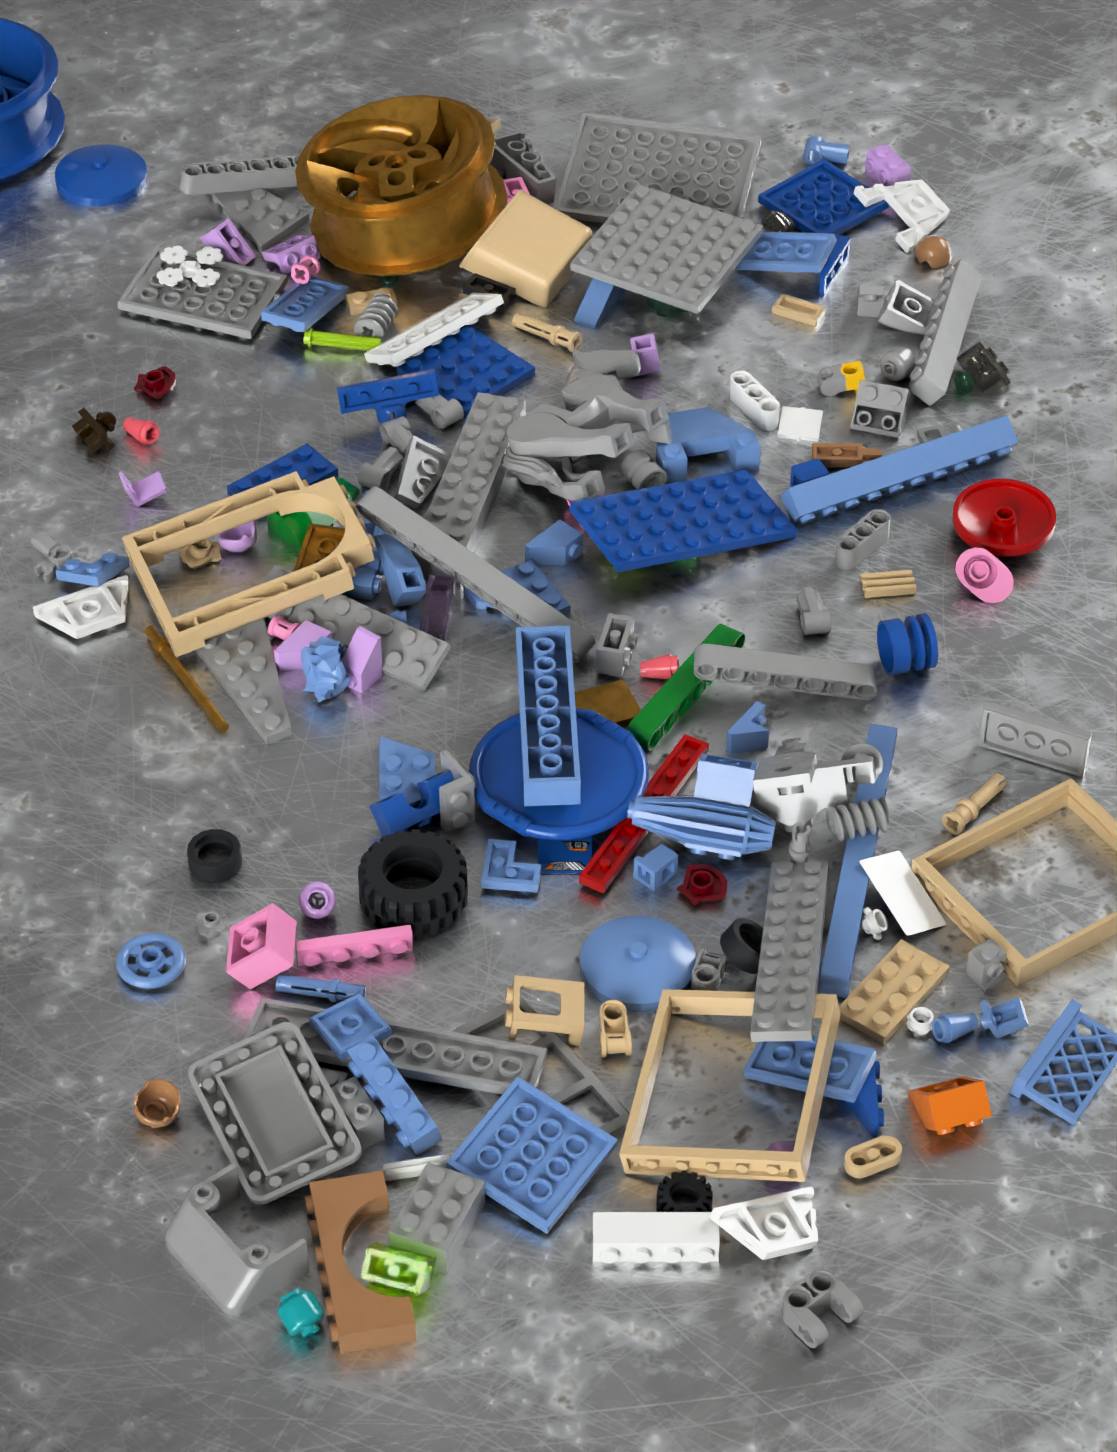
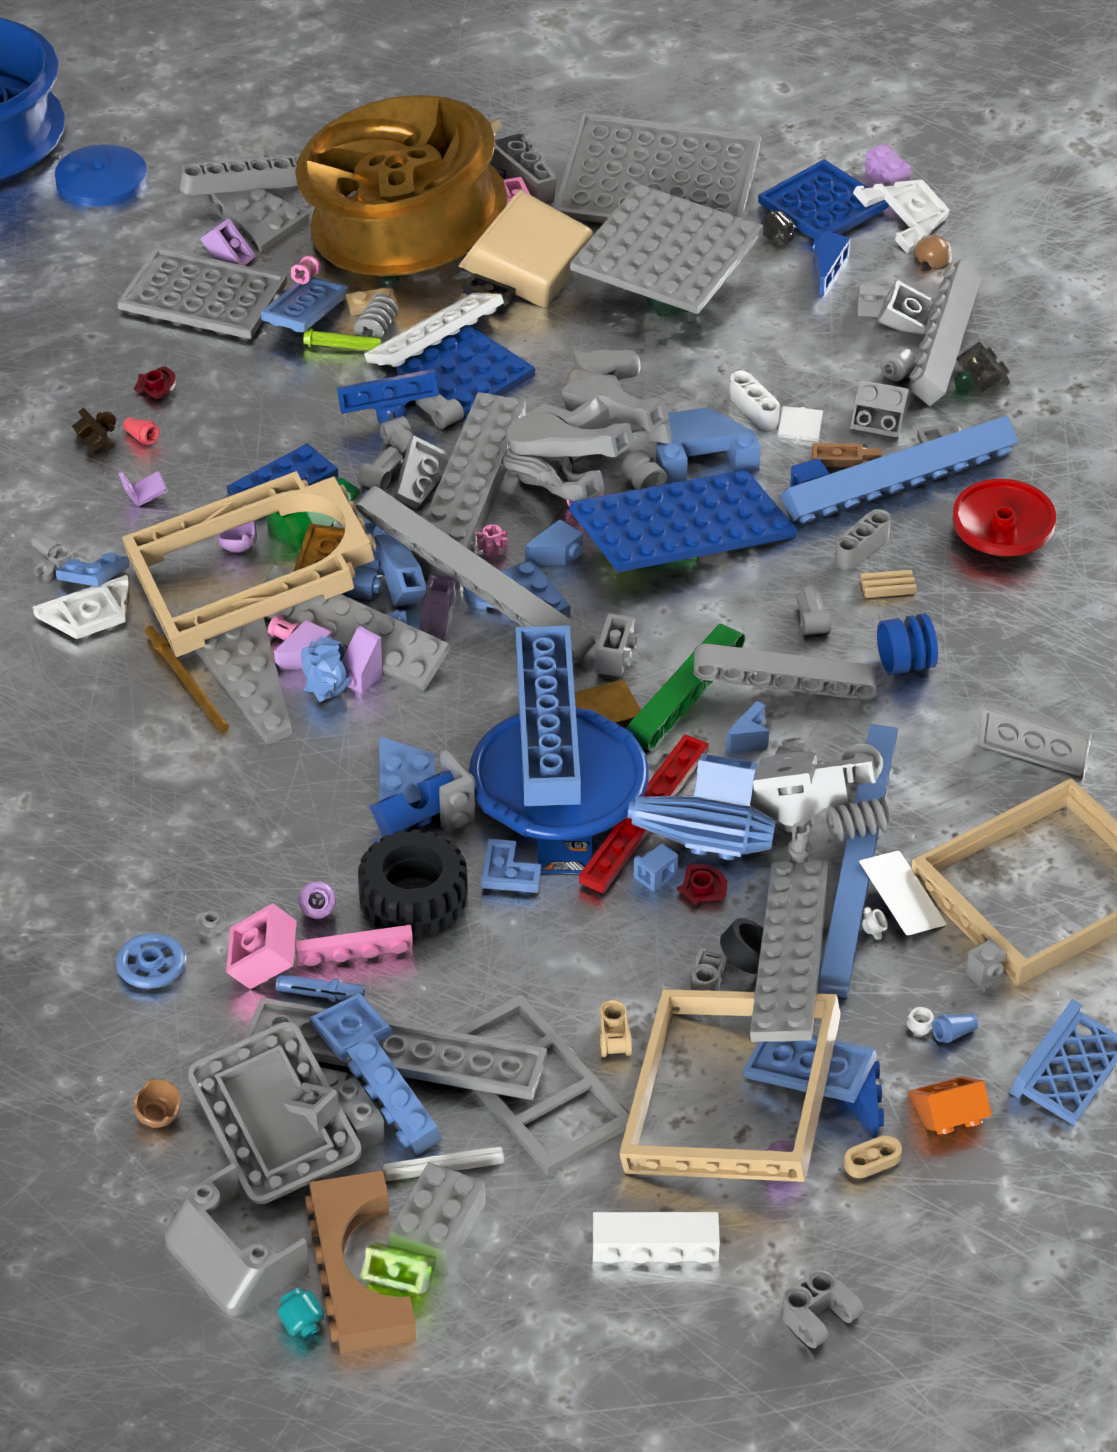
white plant [157,246,223,287] -> none
tan animal [179,539,221,569] -> none
black tyre [187,829,242,882] -> none
lavender bracket [262,234,321,275] -> none
medium blue plate [446,1076,618,1234] -> none
tan window [504,975,584,1047] -> none
tan pin [512,313,583,352] -> none
medium blue slope [574,278,626,329] -> none
medium blue dish [580,916,696,1012] -> none
lavender brick [630,333,661,376] -> none
coral cone [640,654,680,680] -> none
black tyre [656,1171,713,1212] -> none
white wing [710,1186,818,1260] -> none
medium blue plate [735,232,837,273] -> none
tan tile [772,294,826,327] -> none
medium blue piece [803,136,850,166] -> none
leg [817,361,865,396] -> none
tan plate [839,939,950,1045] -> none
tan pin [942,773,1007,835] -> none
bright pink piece [955,547,1014,603] -> none
medium blue bracket [979,997,1029,1039] -> none
none -> light grey slope [283,1083,339,1132]
none -> bright pink gear [477,524,508,557]

